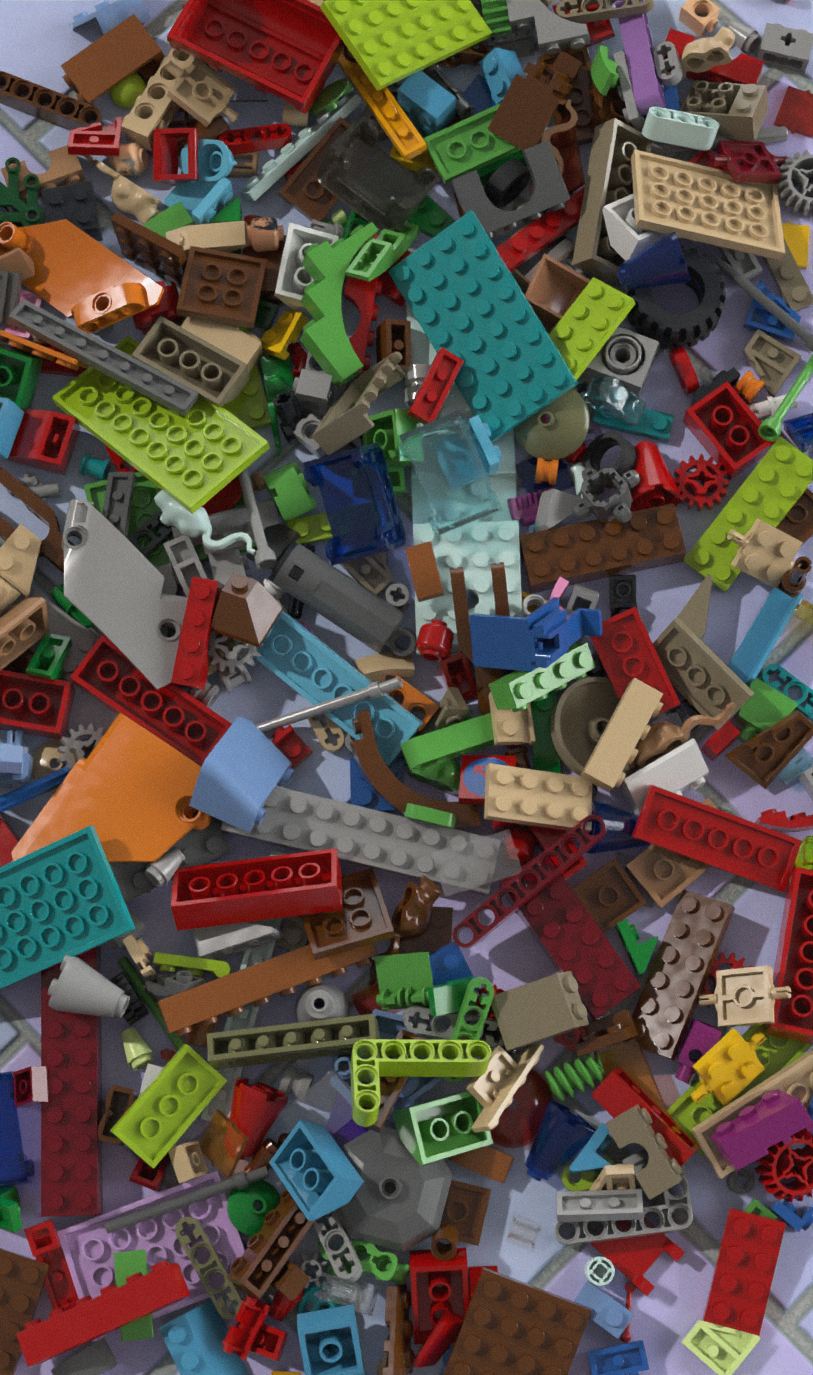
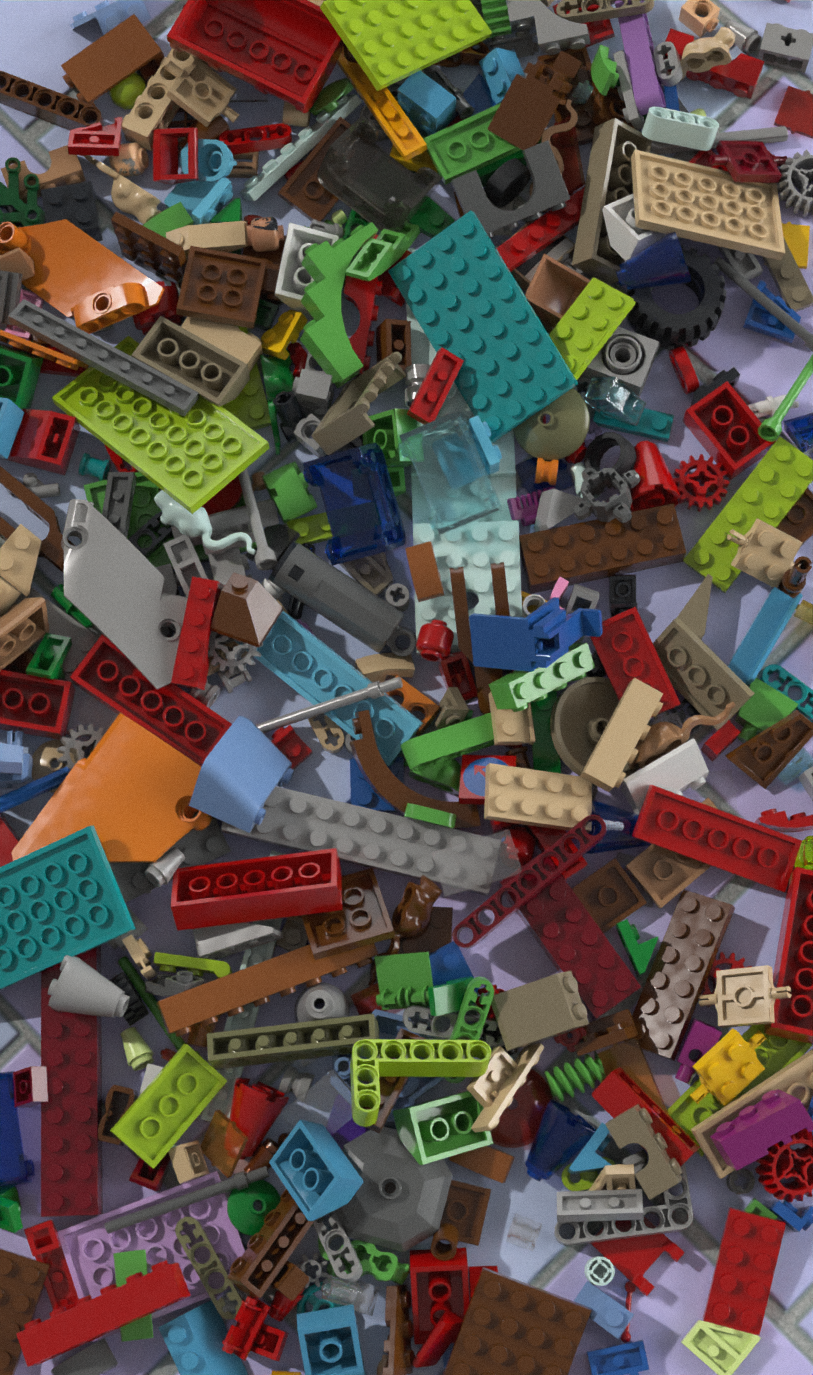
dark tan slope [680,81,769,142] -> none
orange wheel [734,371,766,403] -> none
dark tan wing [743,329,801,398] -> none
none -> clear light blue plate [572,80,594,105]

